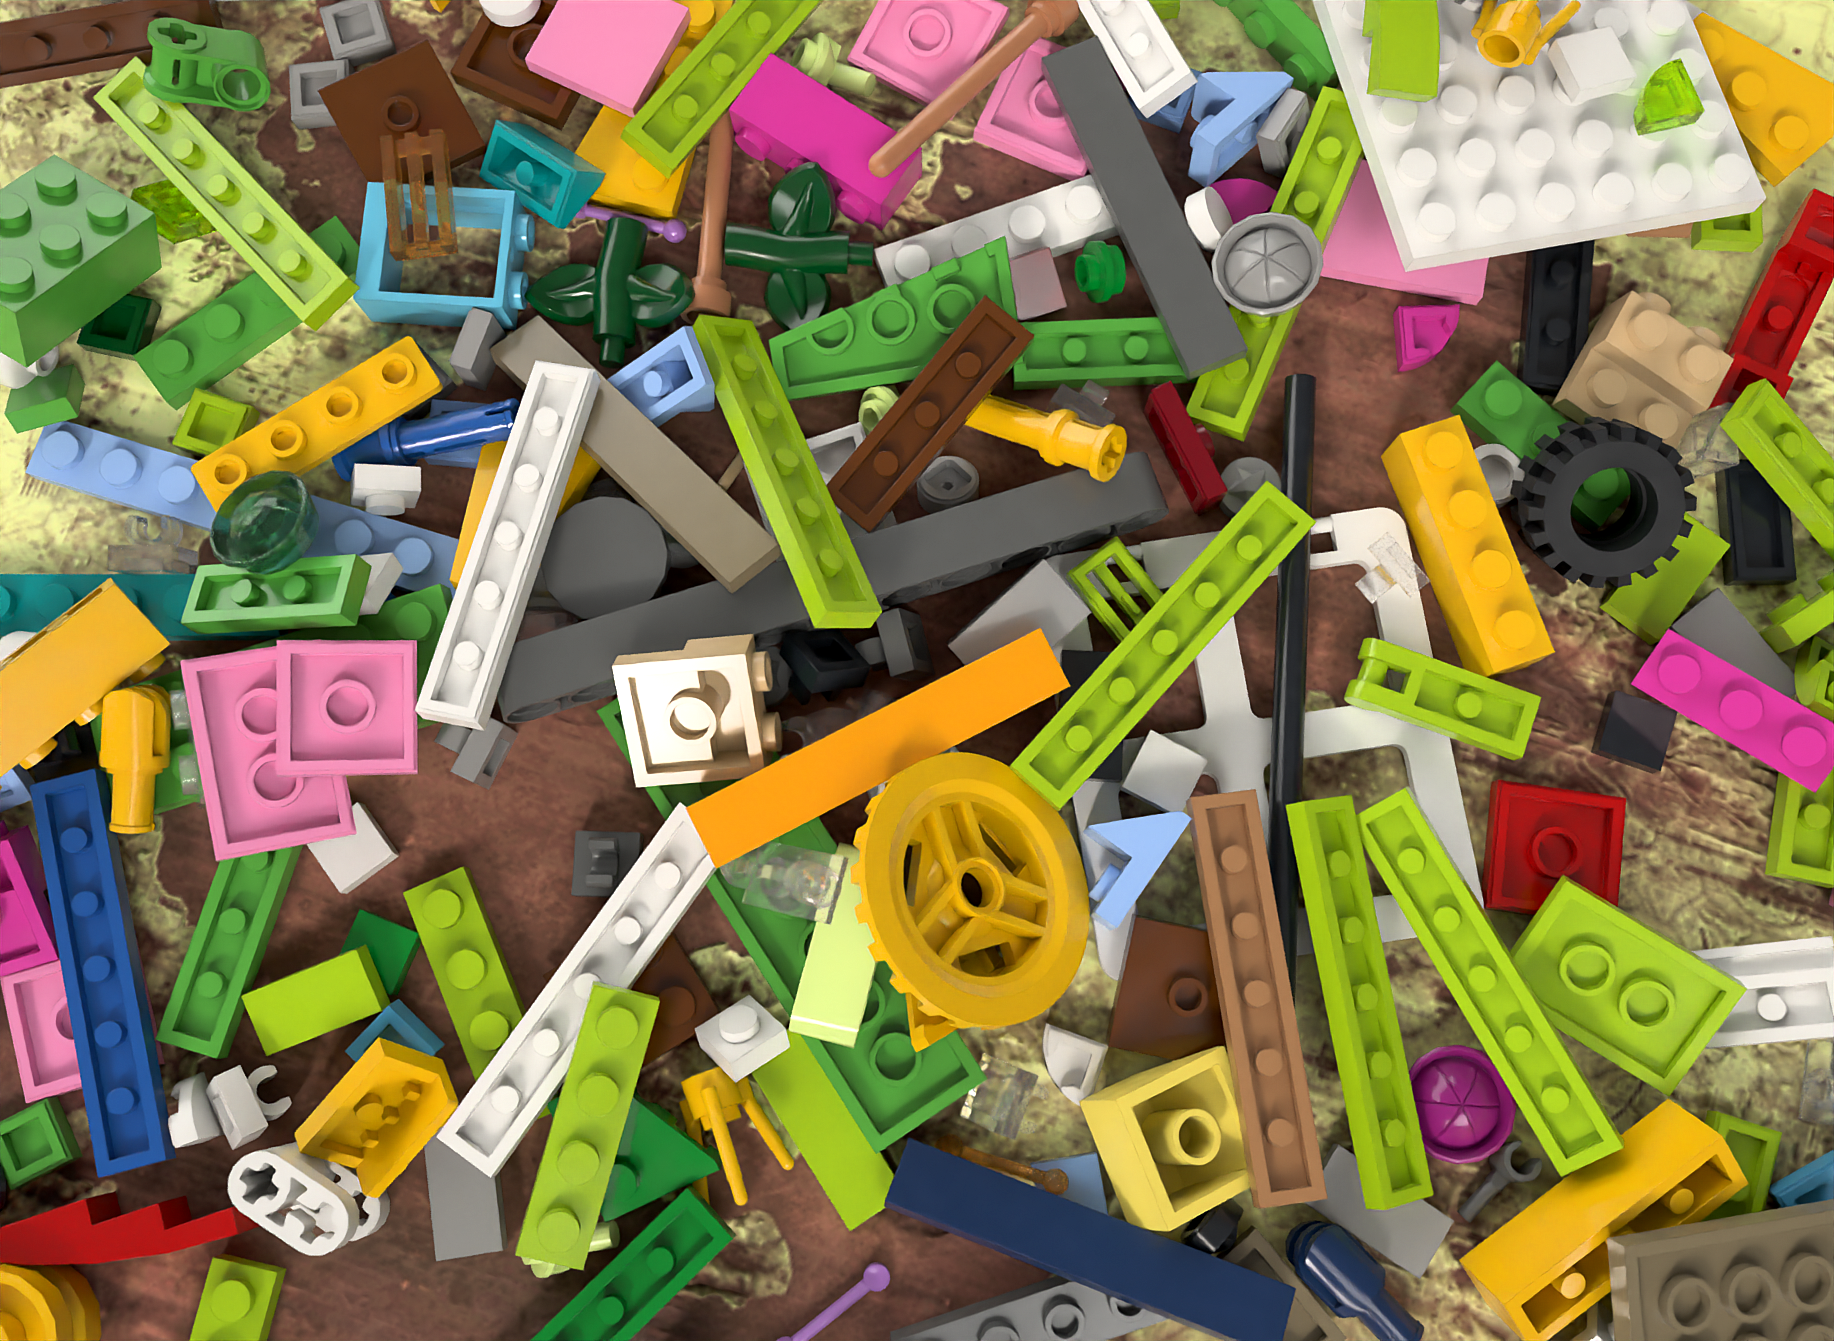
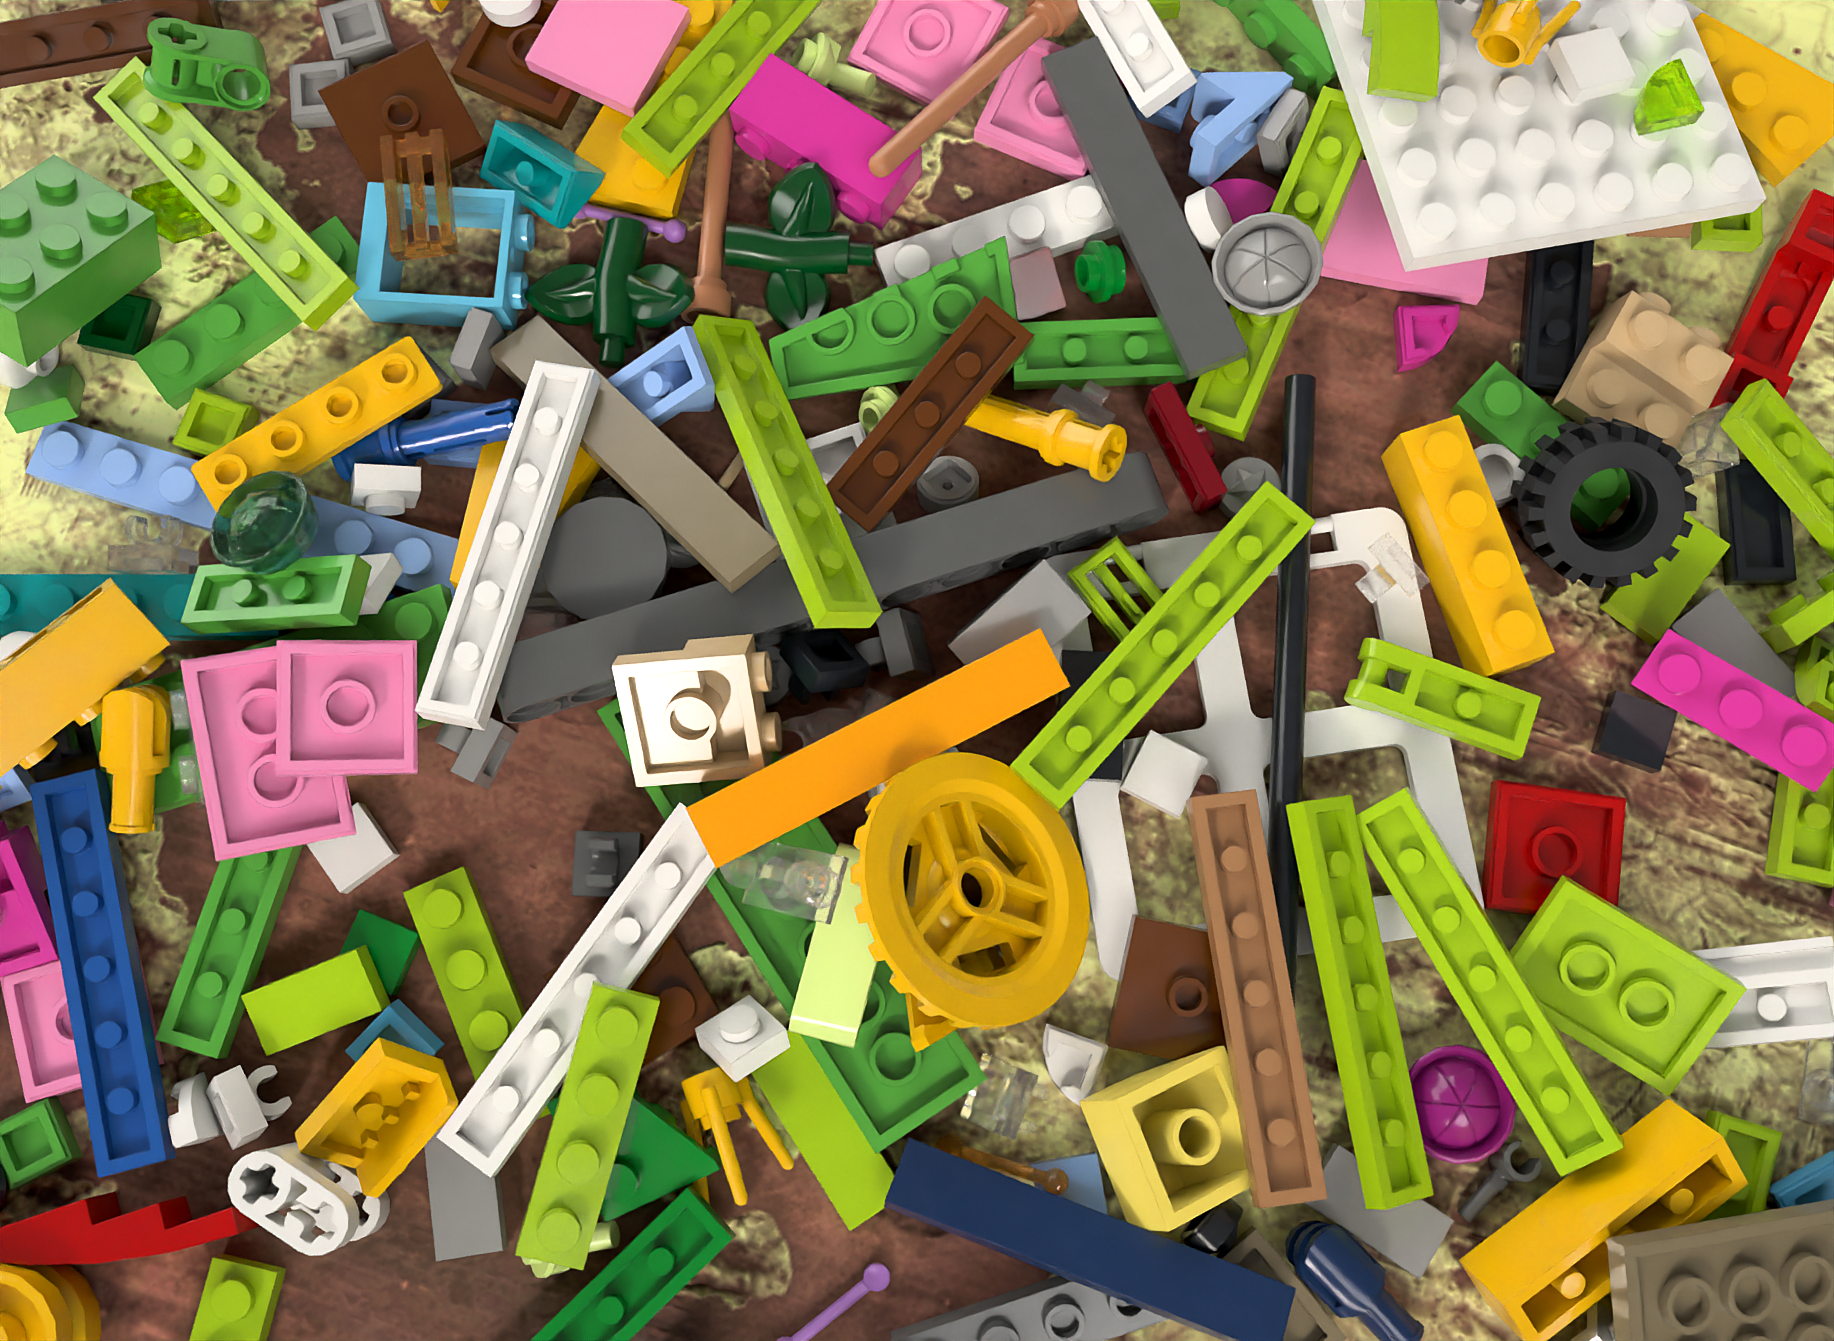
light blue slope [1083,811,1192,930] -> none

